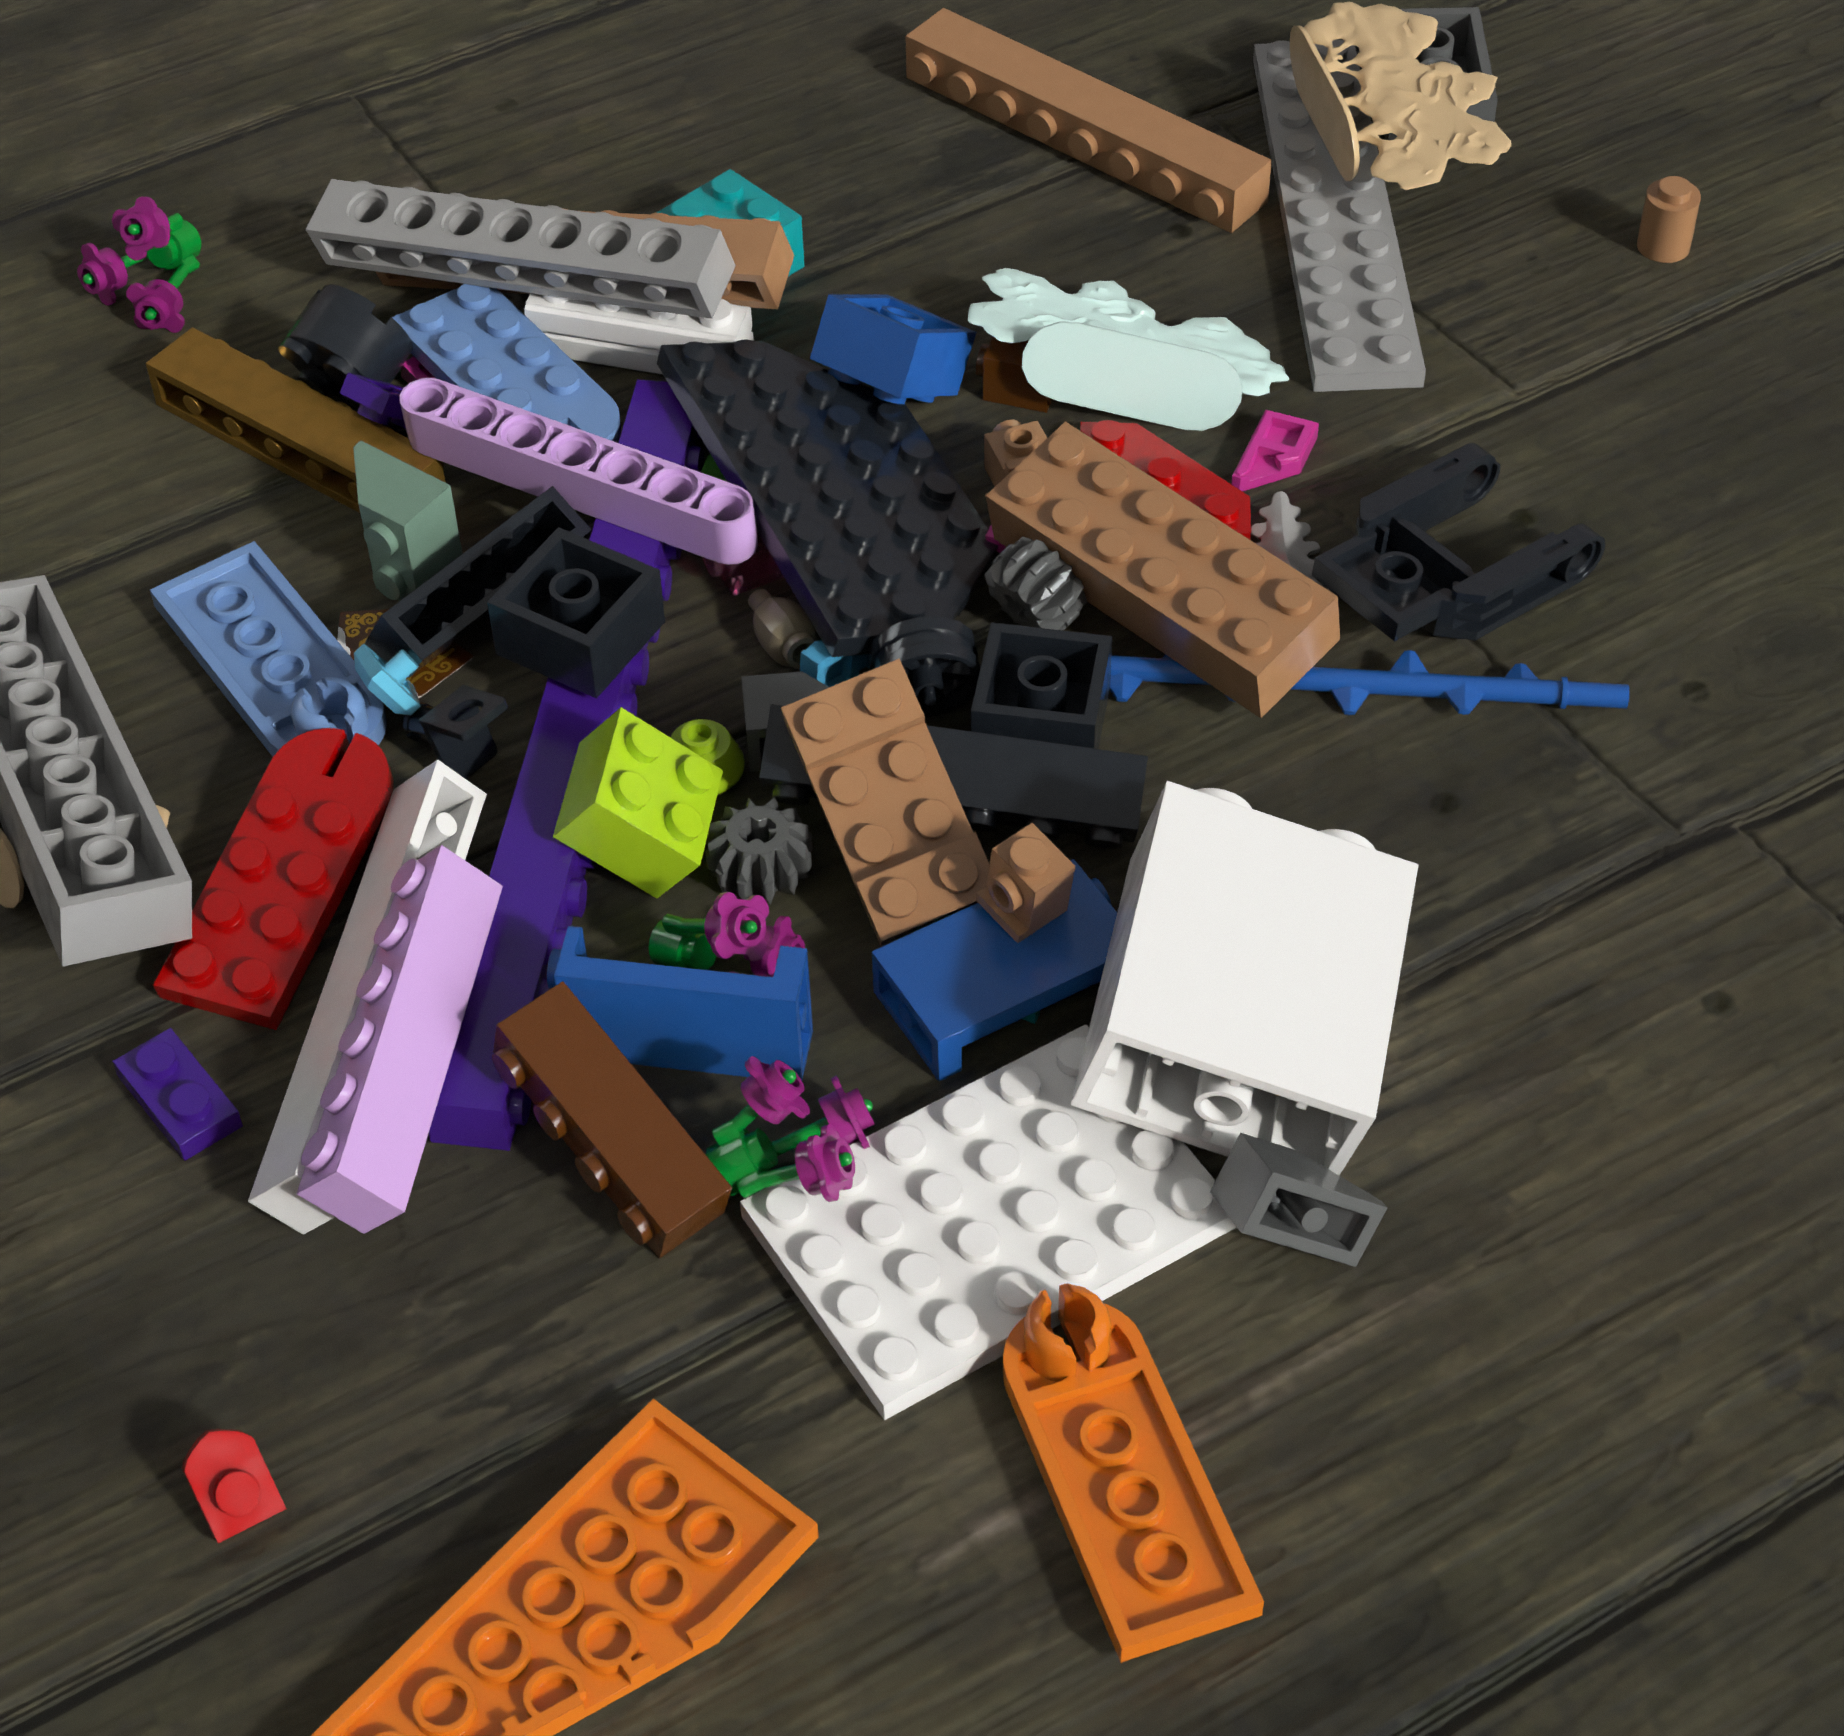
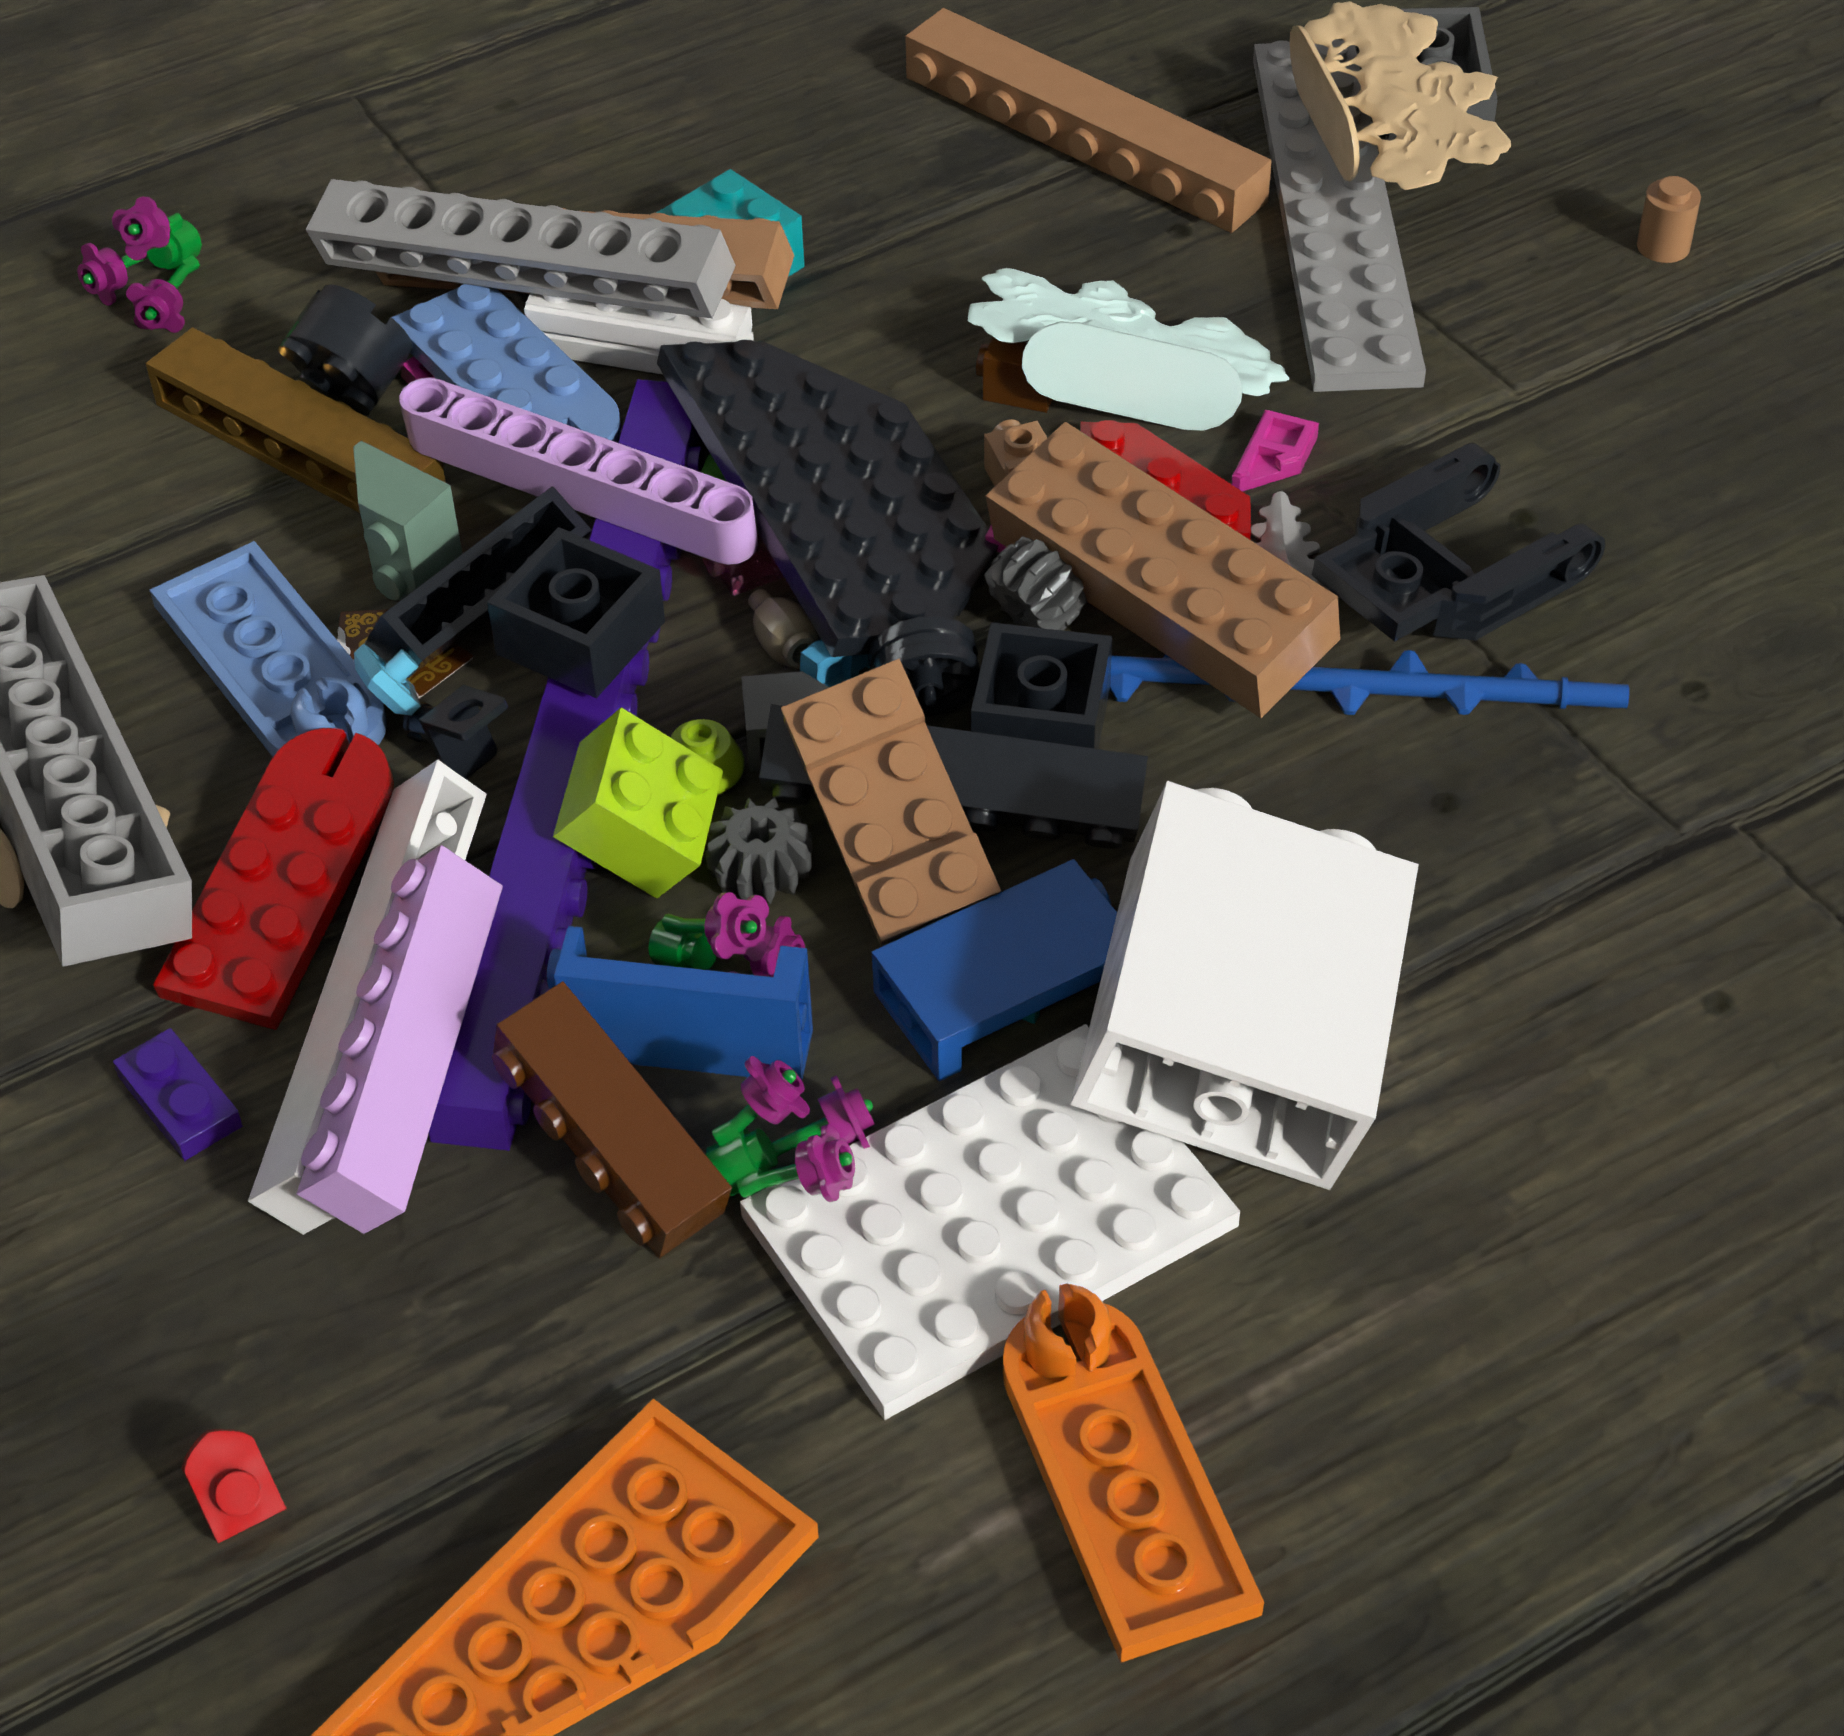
dark purple plate [340,372,406,429] -> none
blue brick [810,294,977,404] -> none
medium nougat brick [975,823,1076,943] -> none
dark grey slope [1210,1133,1387,1267] -> none

